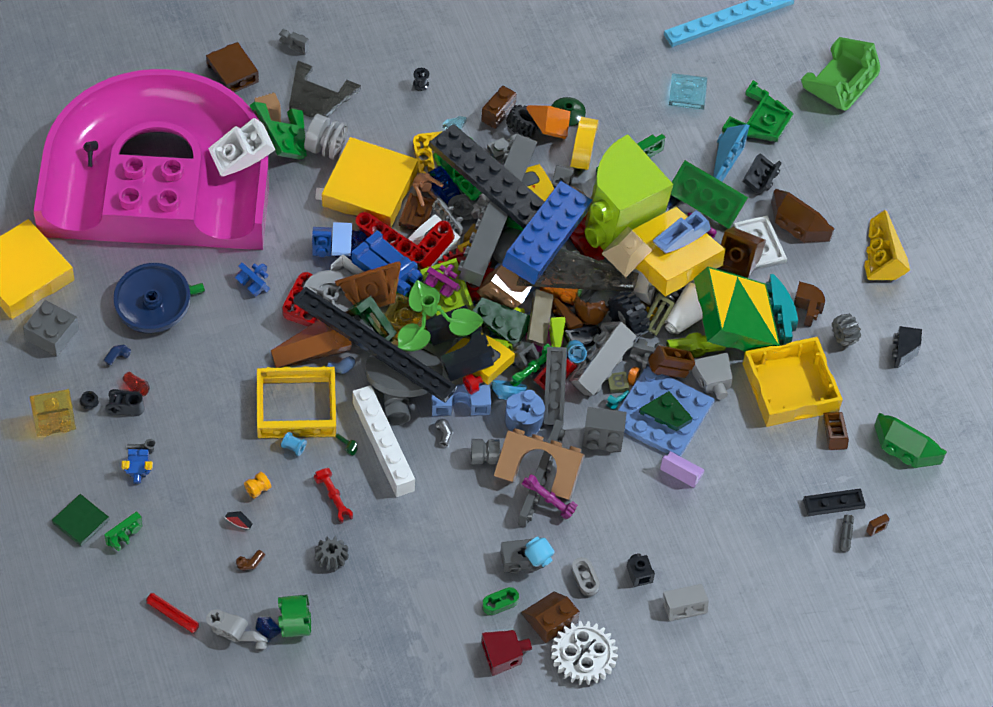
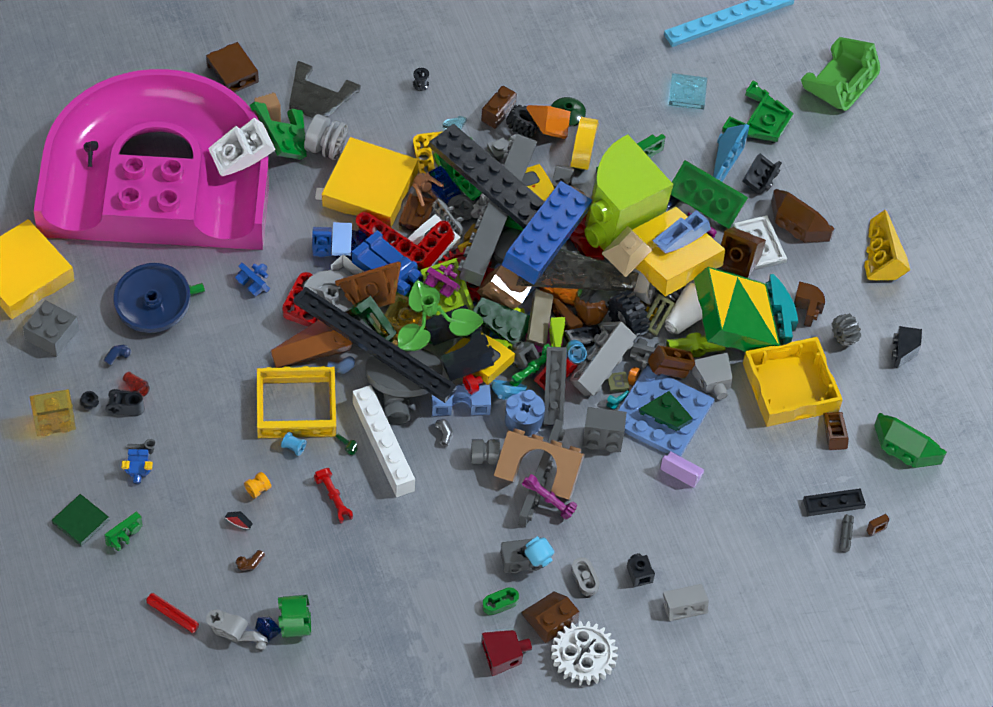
dark grey plate [279,29,309,55] -> none
dark grey gear [315,536,349,570] -> none

